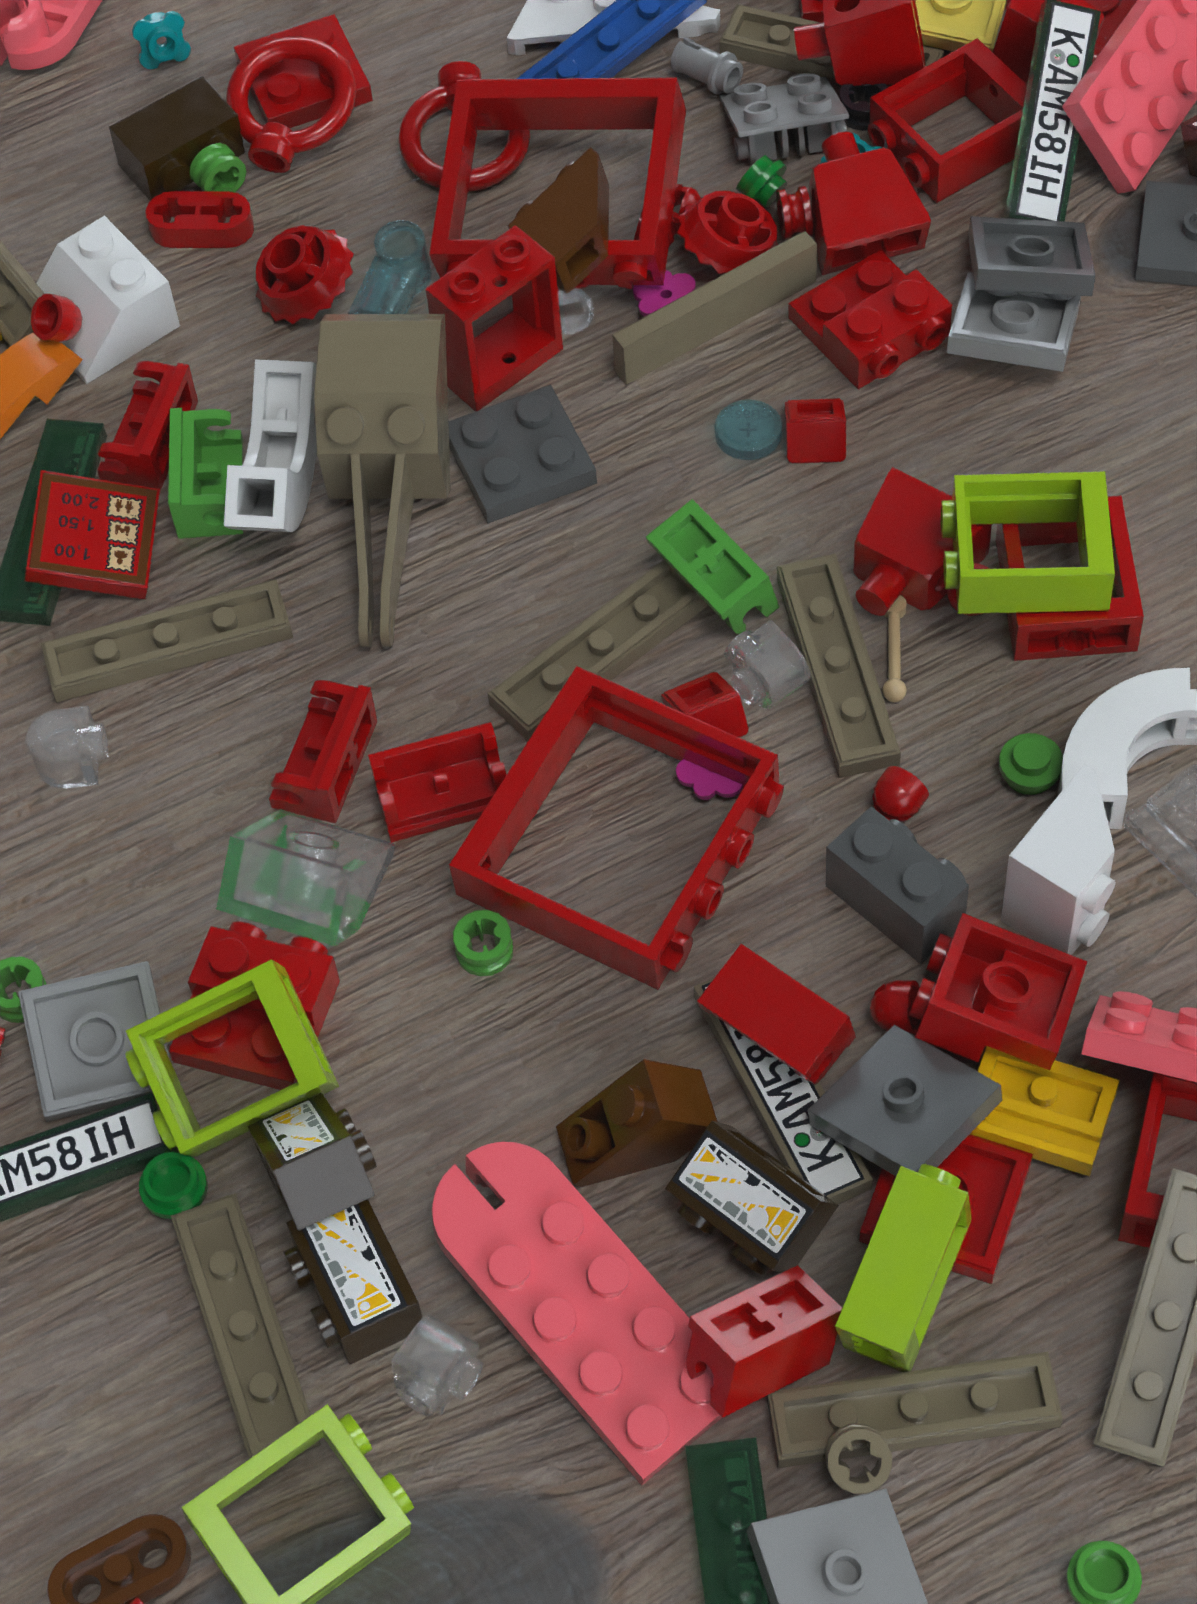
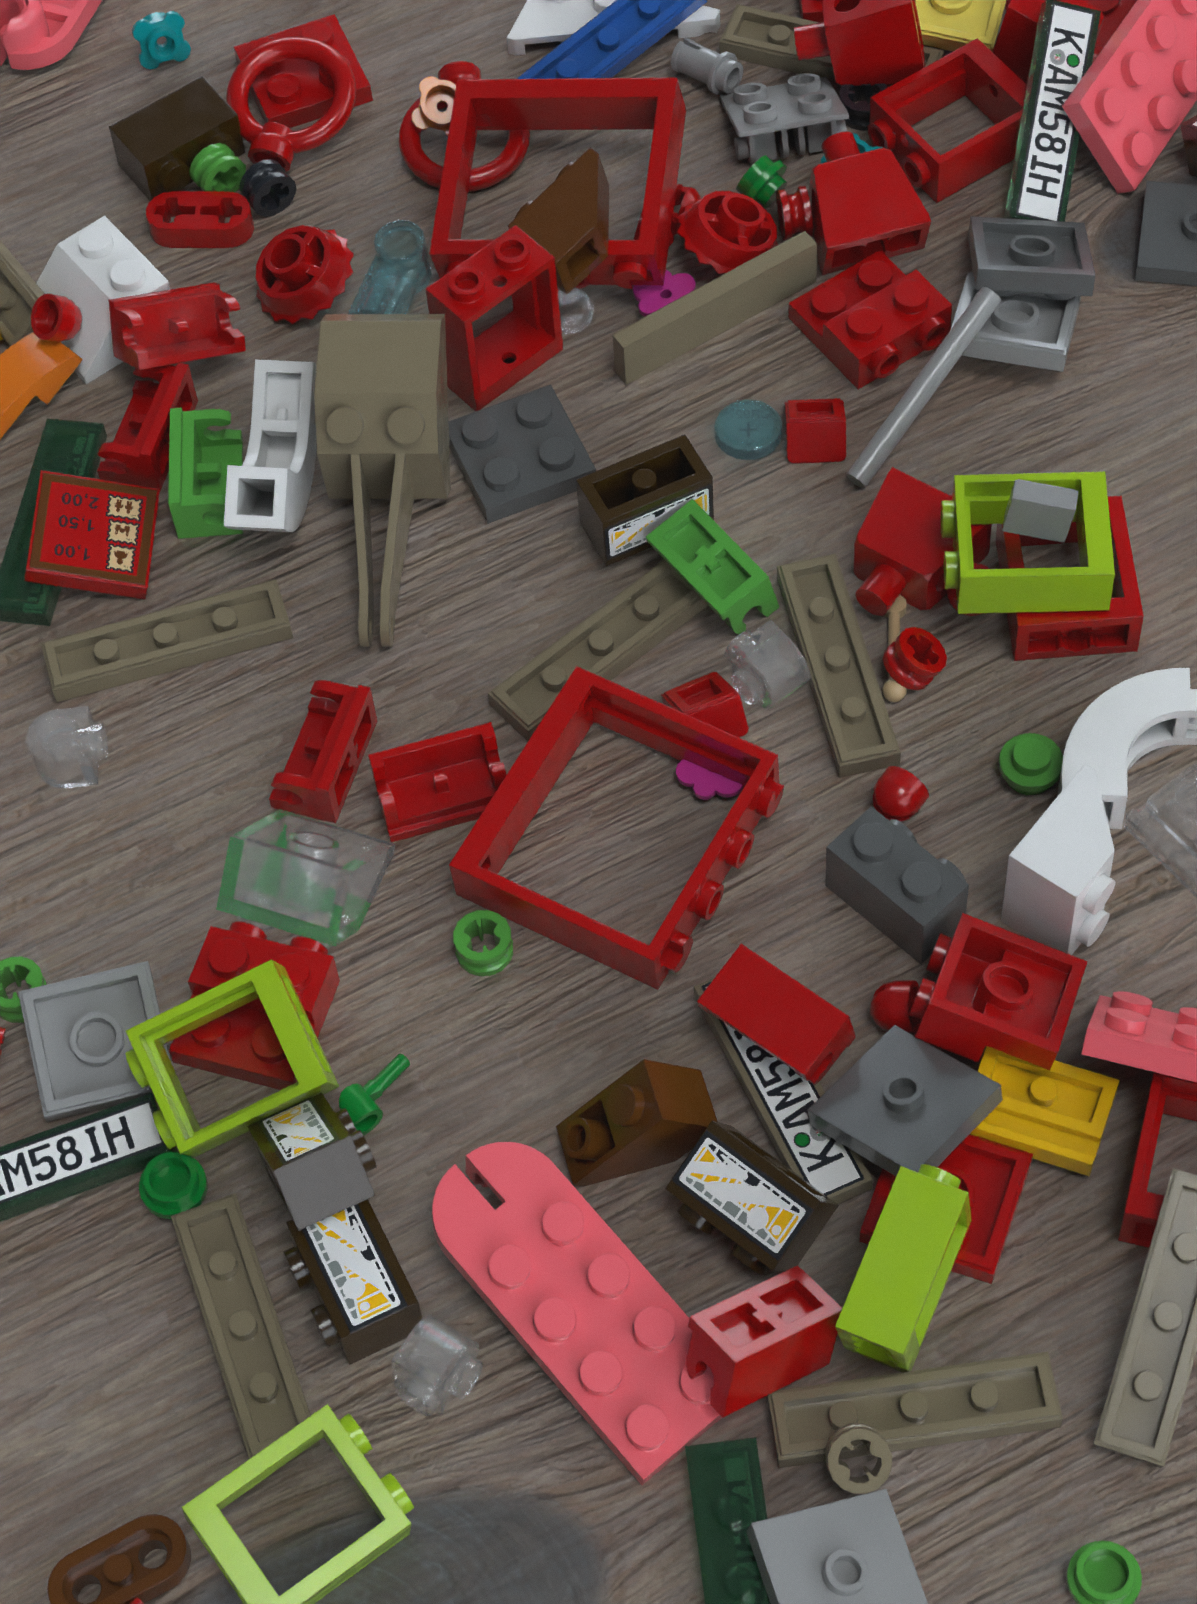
none -> red hinge [108,282,246,370]
none -> black bush [239,159,297,217]
none -> green hand [339,1054,410,1135]
none -> plate [412,76,456,137]
none -> dark brown brick [576,434,714,566]
none -> light grey bar [846,287,1001,489]
none -> red bush [883,627,947,690]
none -> light grey tile [1002,479,1079,543]

